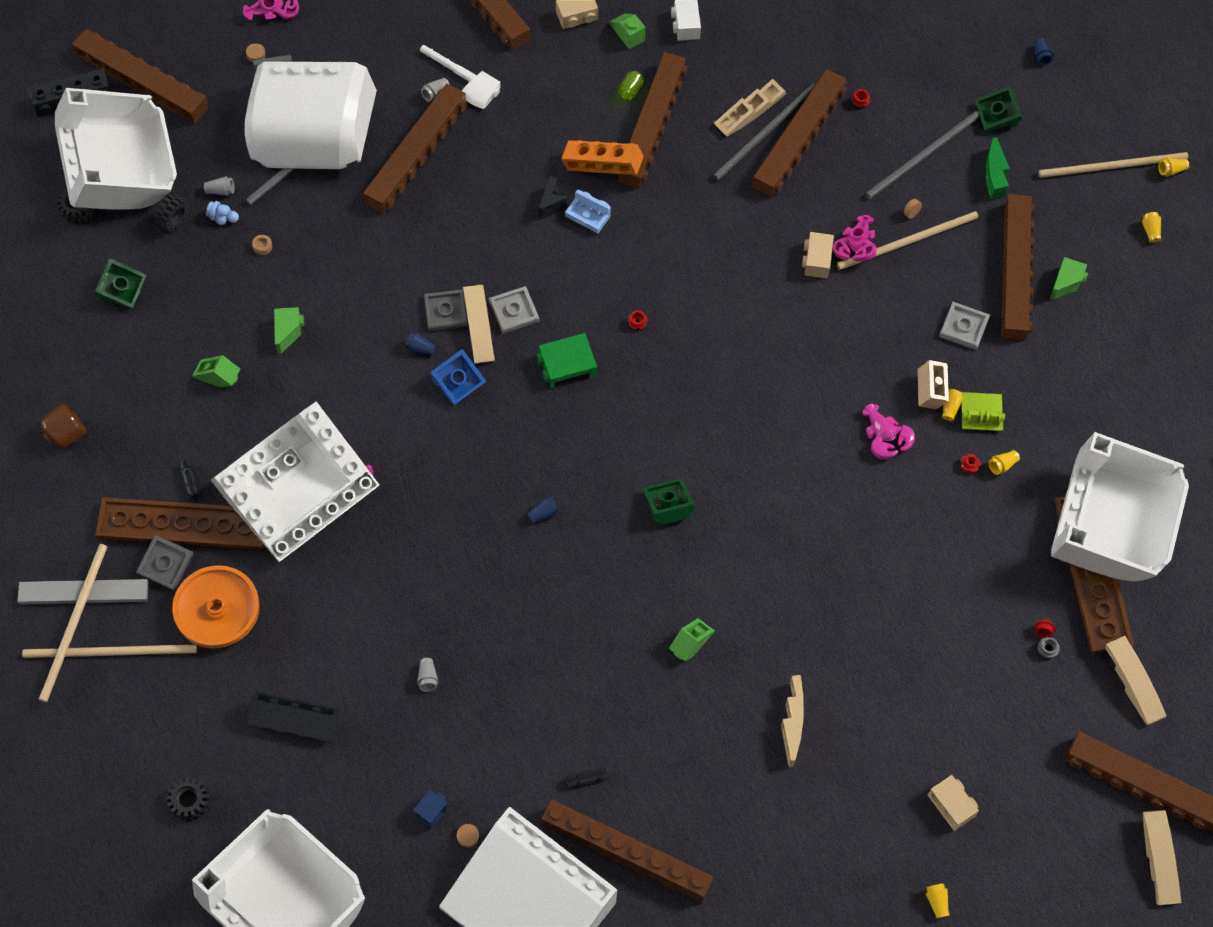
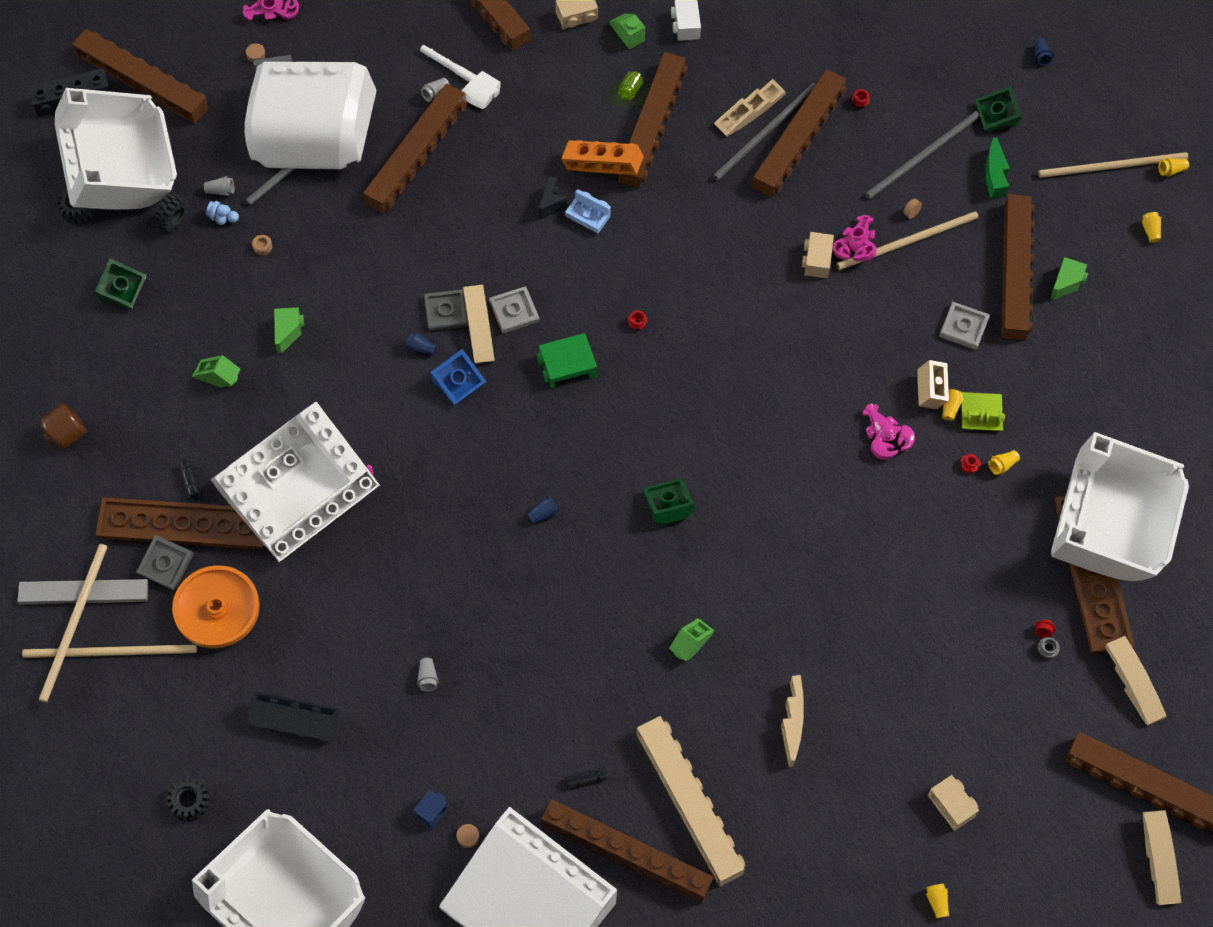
none -> tan brick [637,716,745,887]

